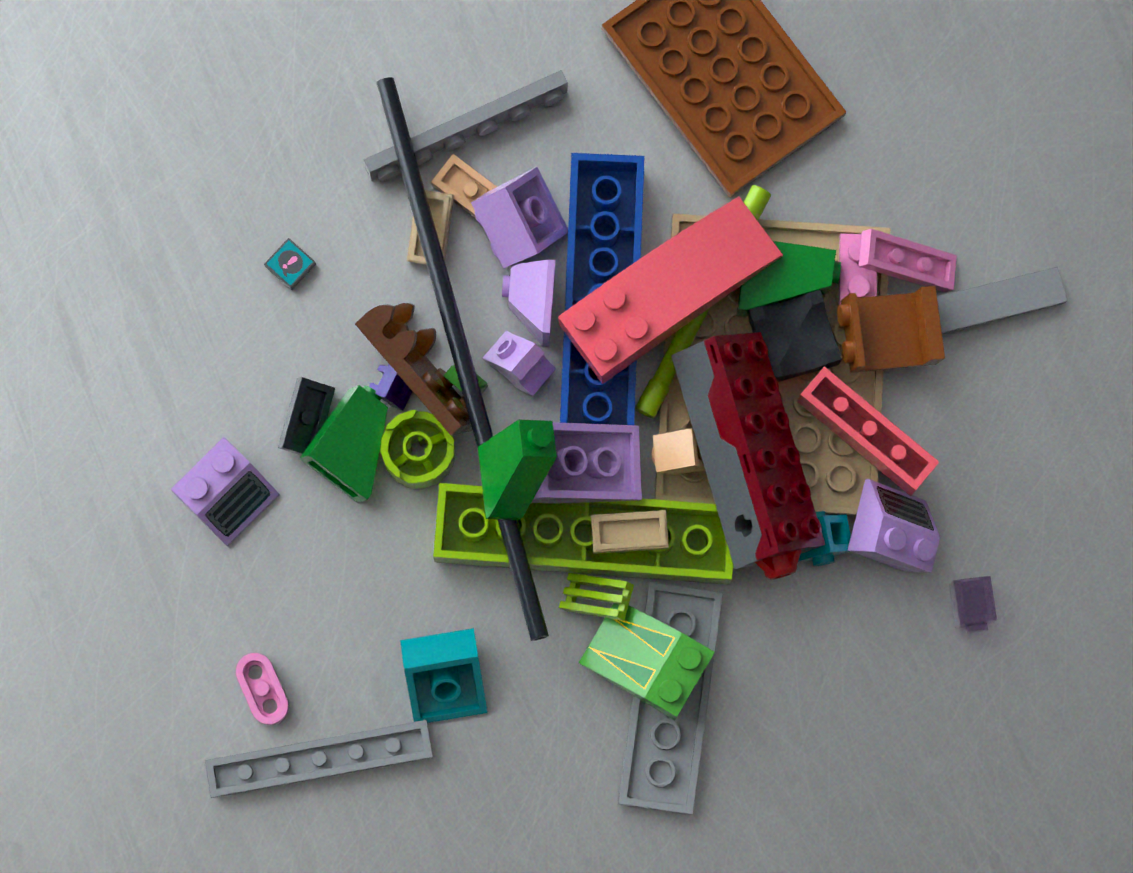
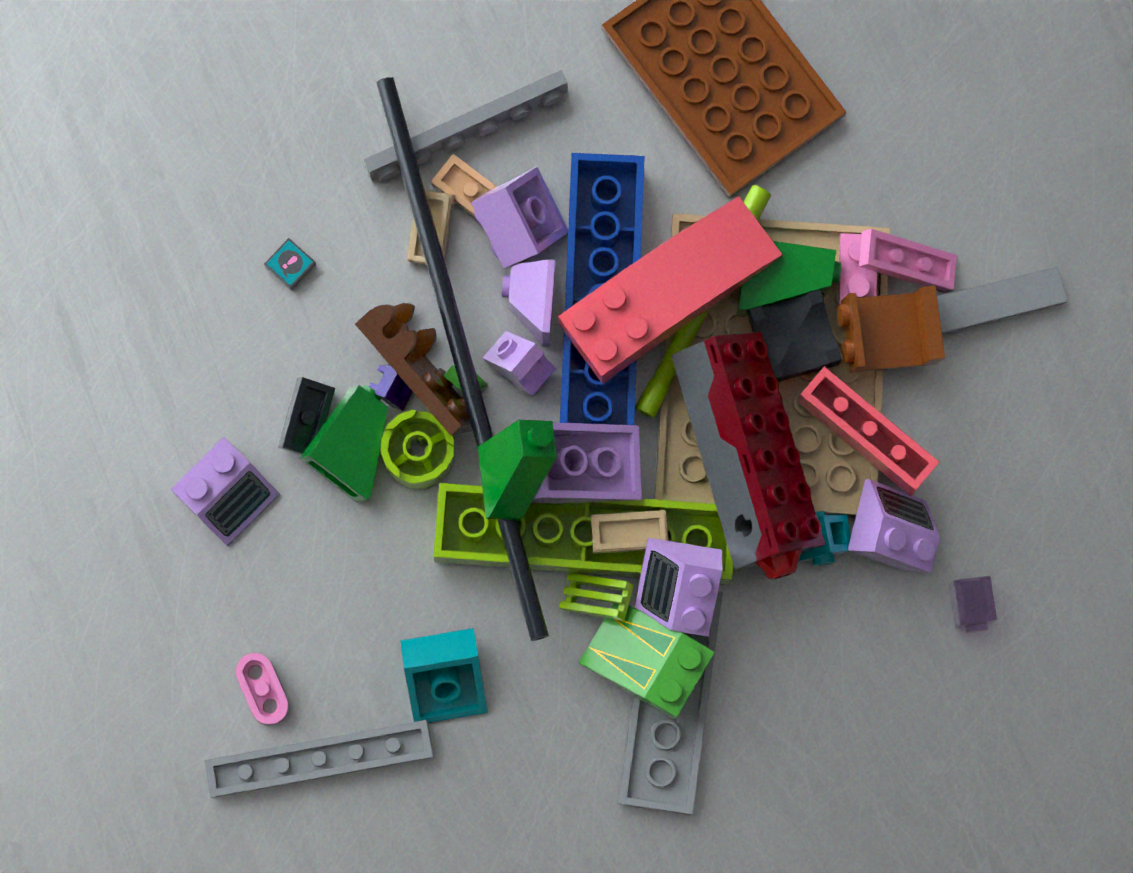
light nougat brick [651,428,705,475] -> none
none -> lavender slope [635,538,722,637]

